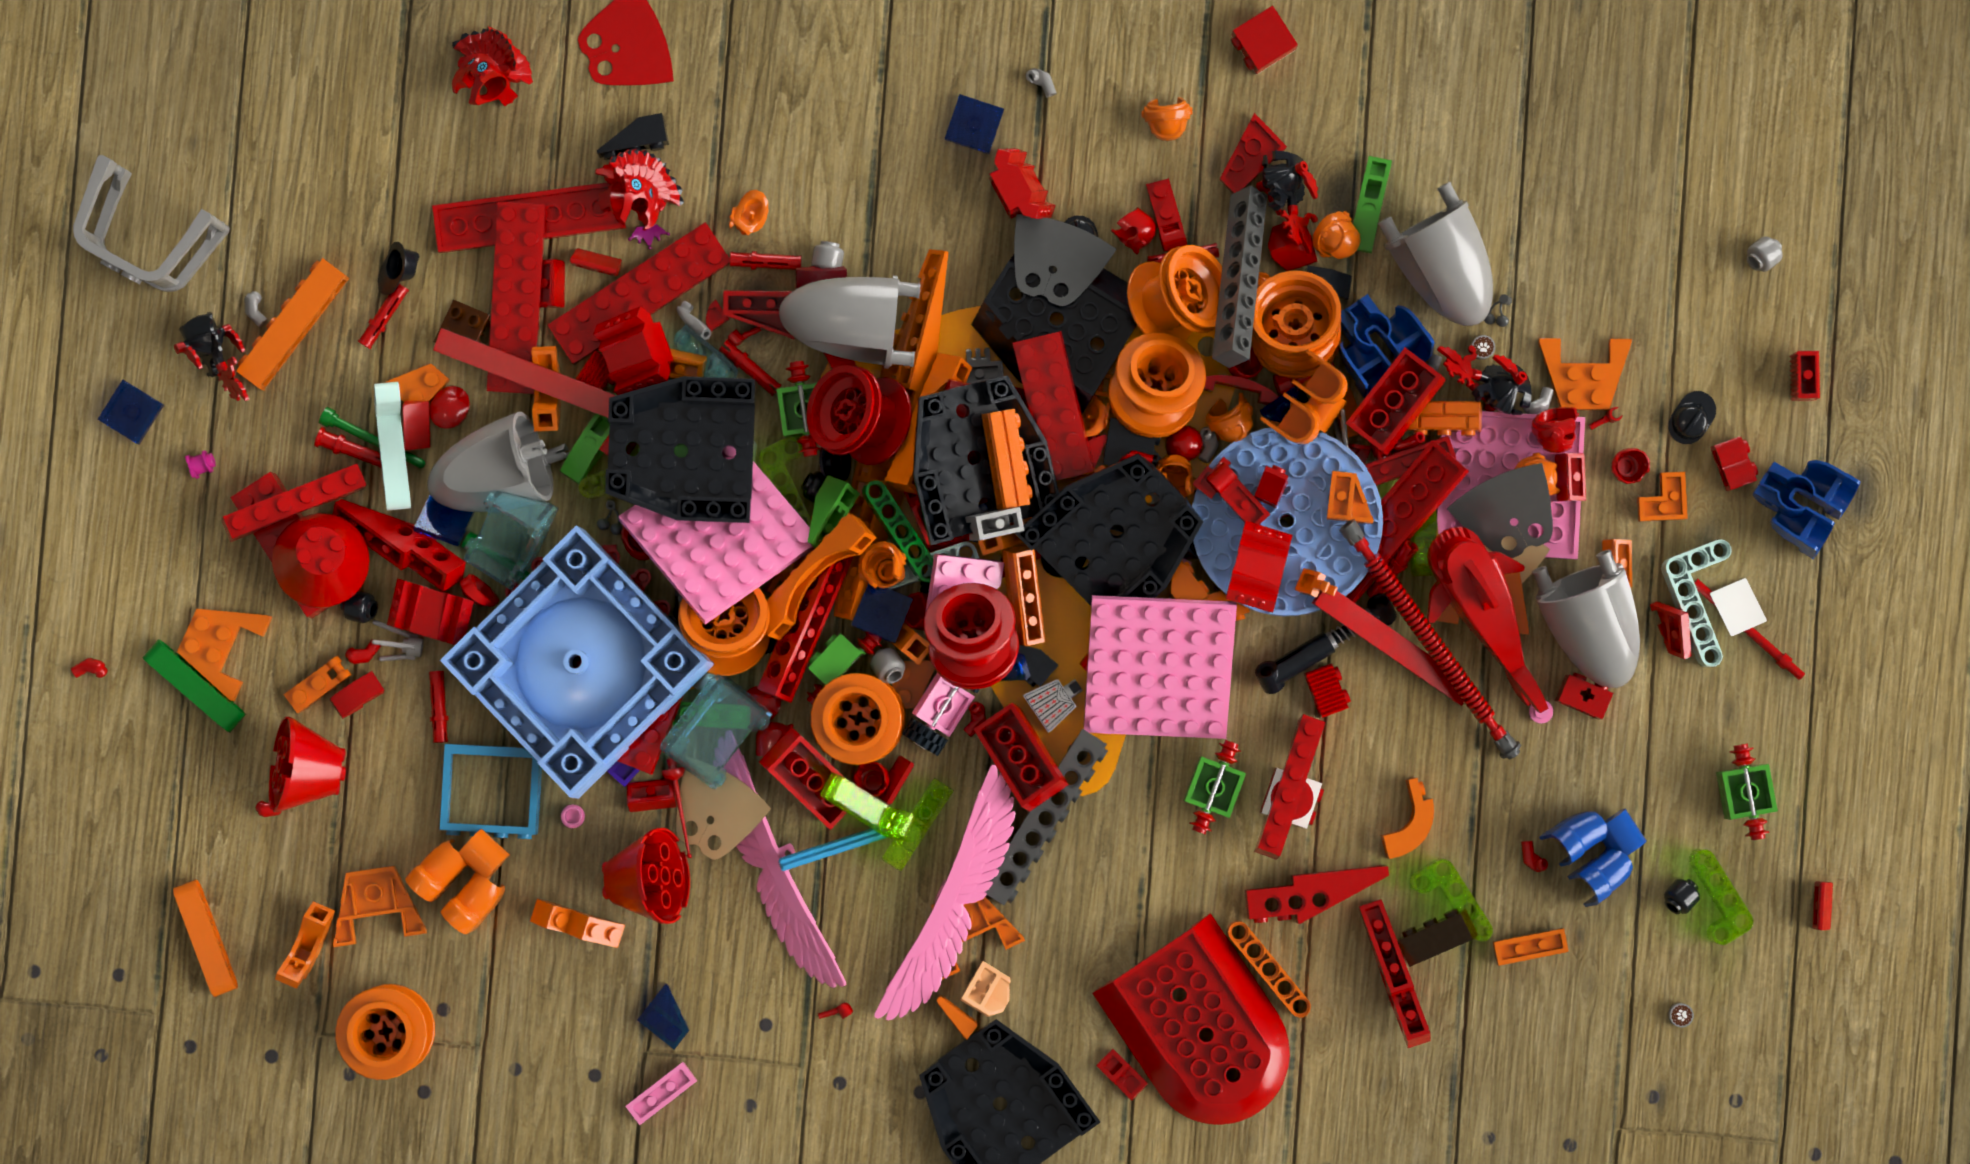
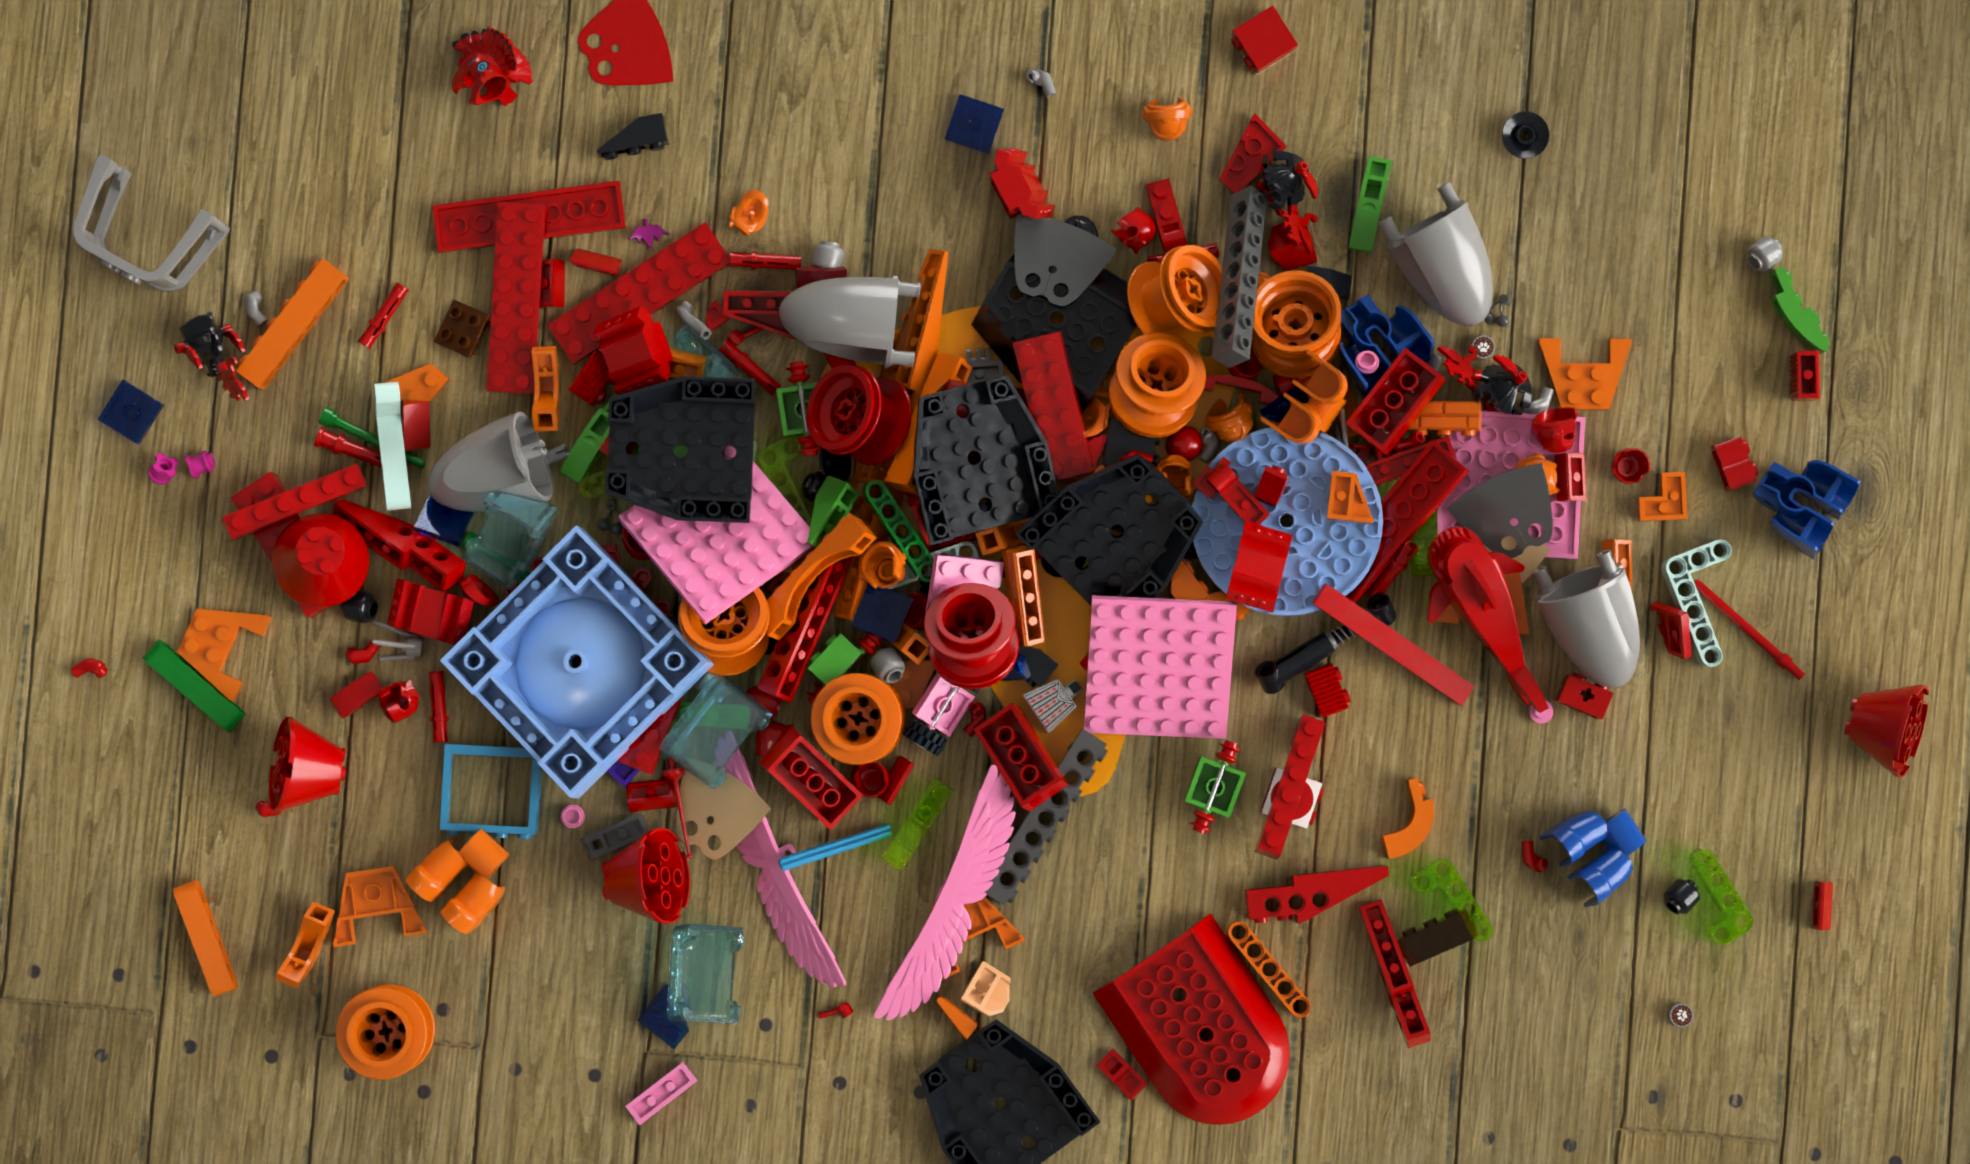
orange plate [283,656,352,714] -> none
black piece [378,242,420,295] -> none
red hat [429,386,470,429] -> none
red tile [433,328,617,418] -> none
orange arch [530,899,625,948] -> none
red piece [595,149,684,231] -> none
clear neon green beam [820,773,916,840] -> none
light grey brick [965,507,1025,541] -> none
orange brick [981,409,1032,509] -> none
orange plate [1295,568,1338,598] -> none
orange helmet [1313,211,1361,259] -> none
red hose [1339,519,1521,760] -> none
orange plate [1493,928,1569,966] -> none
red hand [1589,407,1623,430] -> none
black piece [1668,391,1716,444] -> none
white sticker [1710,578,1767,636] -> none
bright green brick [1716,743,1778,840] -> none
none -> dark pink brick [148,453,178,485]
none -> red helmet [377,680,420,723]
none -> dark grey plate [580,813,649,861]
none -> clear light blue windscreen [667,924,745,1024]
none -> bright pink plate [1355,351,1379,374]
none -> black dish [1502,111,1549,159]
none -> bright green slope [1769,266,1829,354]
none -> red cone [1844,684,1929,778]

